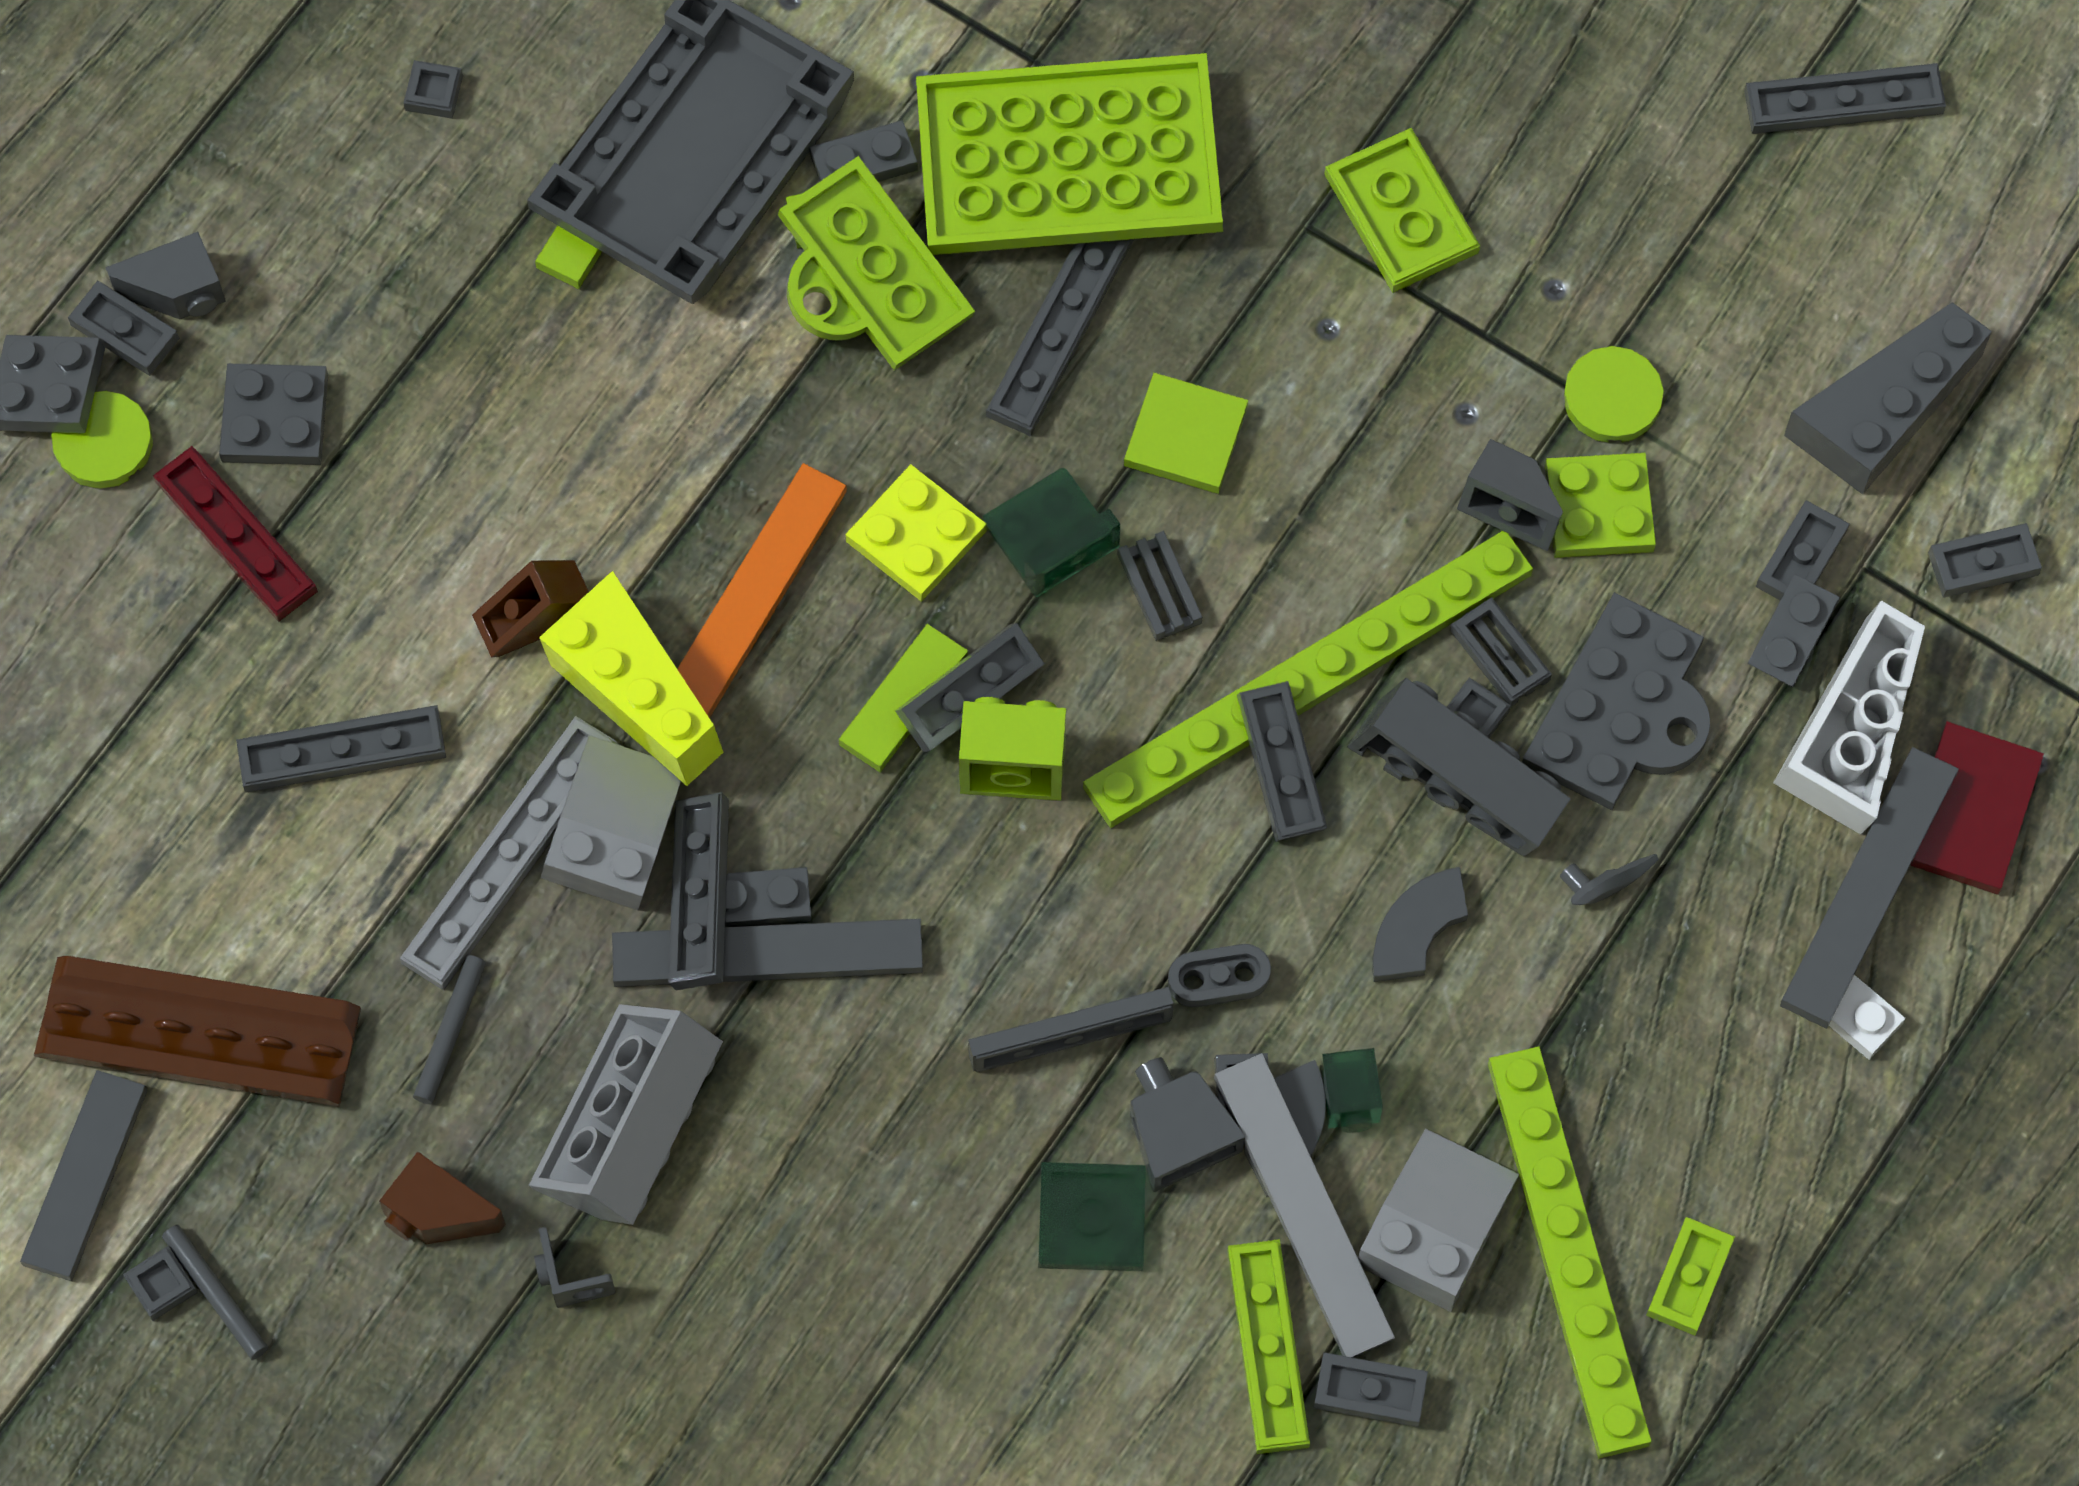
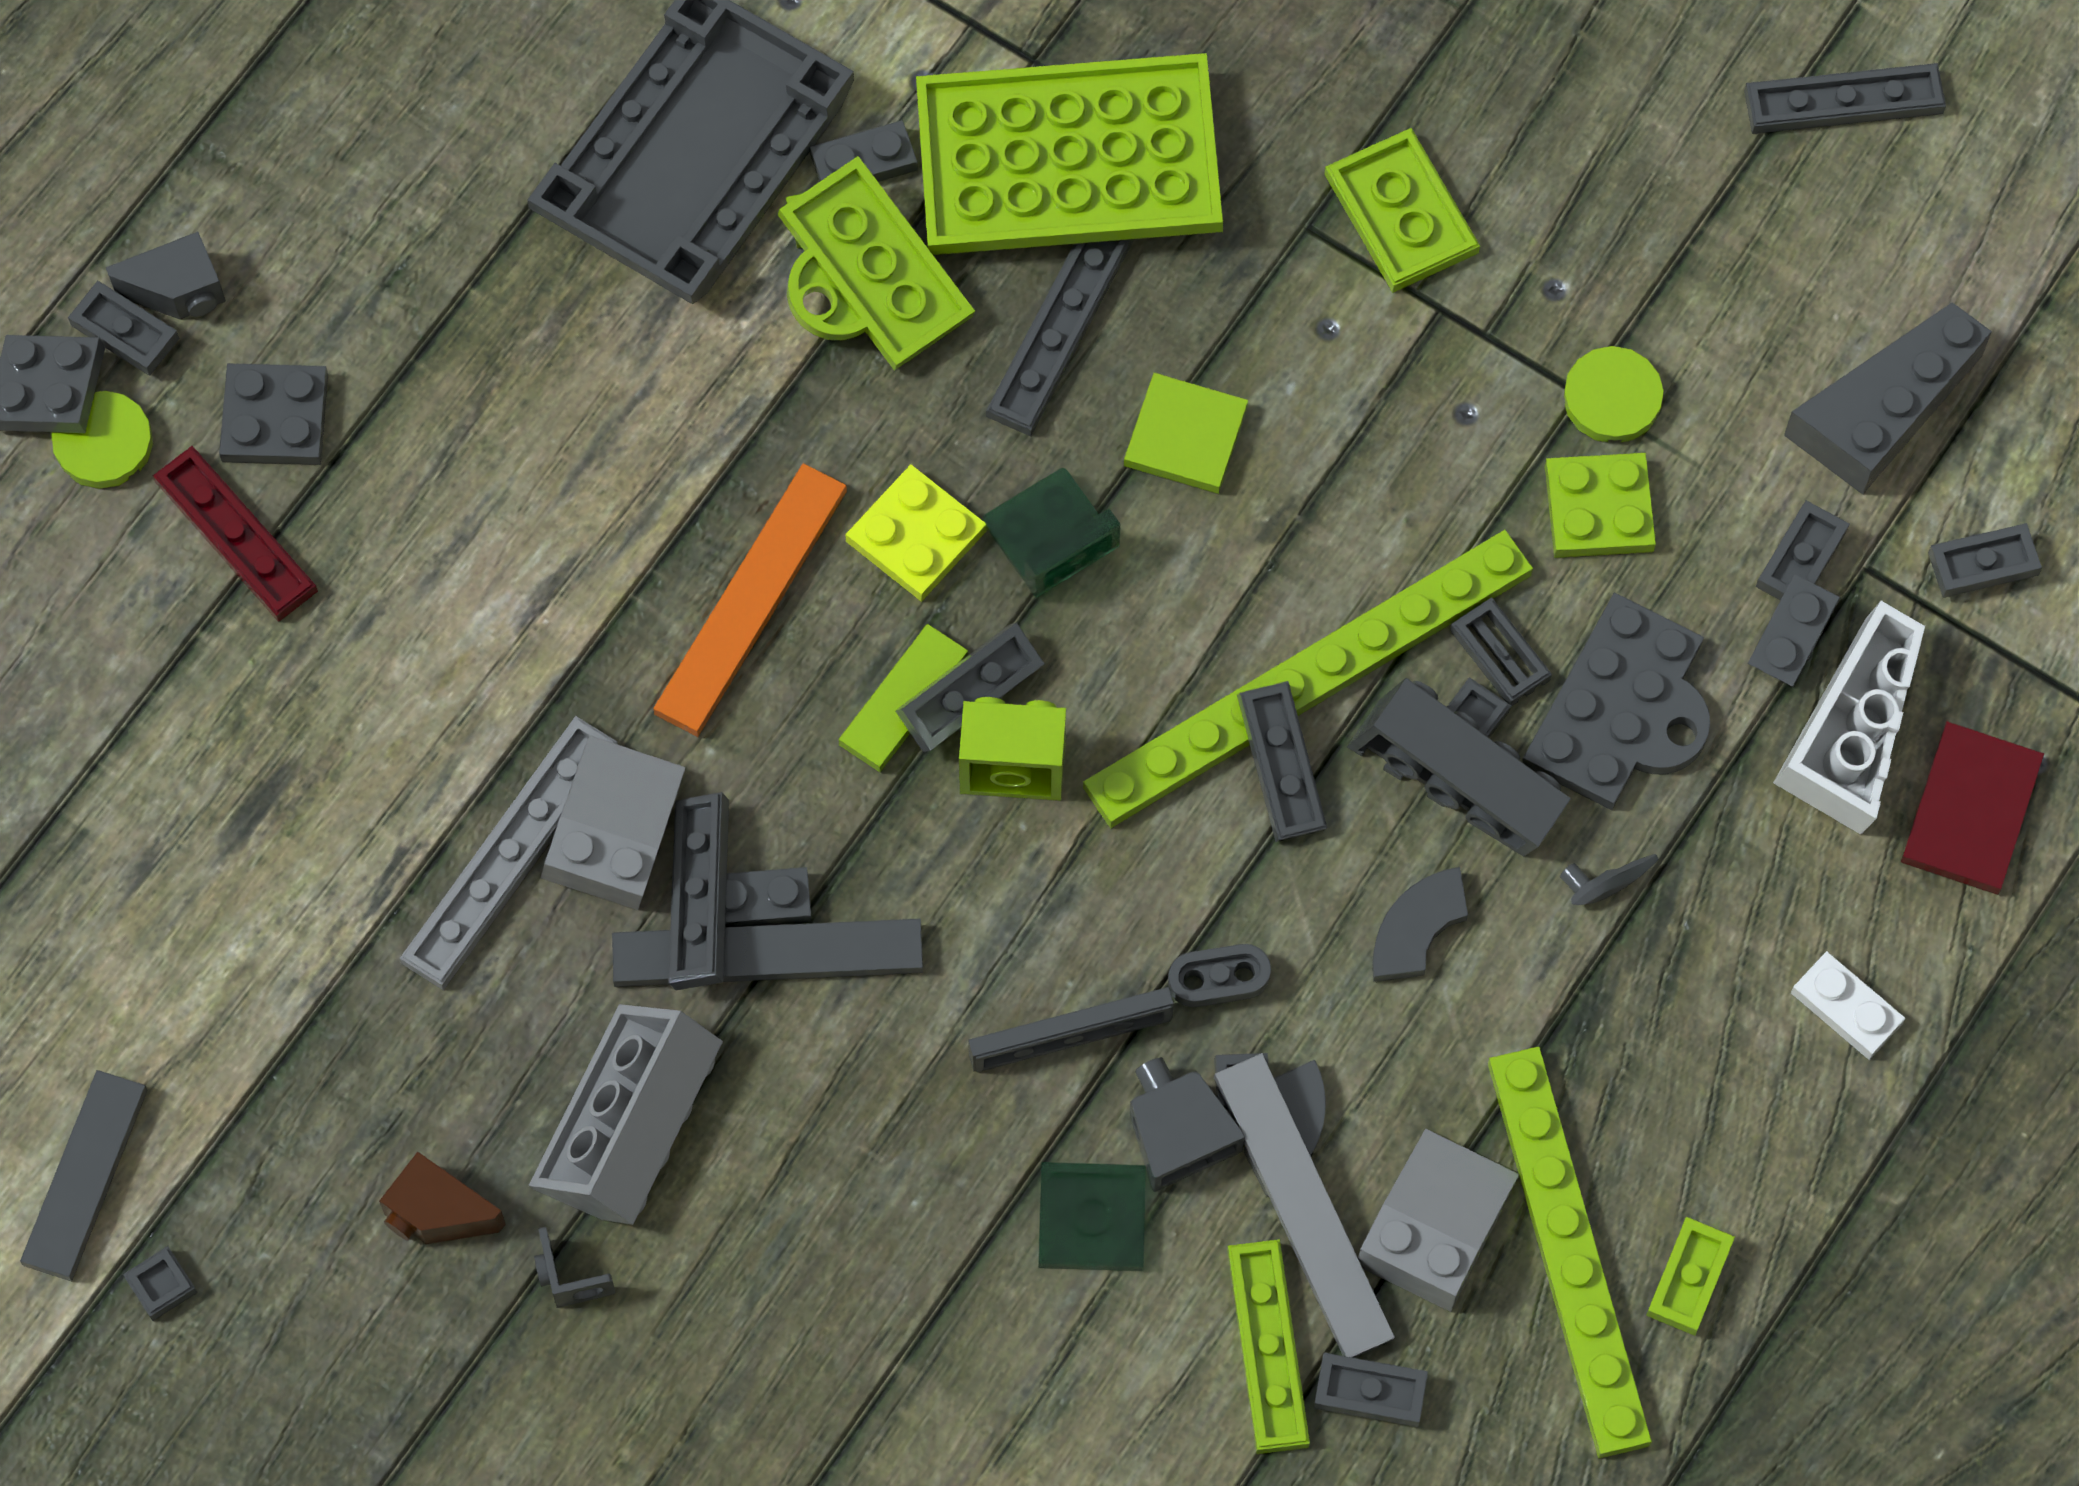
reddish brown plate [34,956,361,1107] -> none
dark grey bar [162,1225,269,1360] -> none
dark grey tile [236,705,446,792] -> none
dark grey tile [404,60,463,119] -> none
dark grey bar [413,955,486,1104] -> none
reddish brown slope [472,560,589,658] -> none
lime tile [535,225,602,289] -> none
neon yellow wedge [539,571,724,786] -> none
dark grey tile [1117,531,1203,641] -> none
clear green brick [1320,1048,1383,1133] -> none
dark grey slope [1457,439,1563,551] -> none
dark grey tile [1780,747,1959,1029] -> none

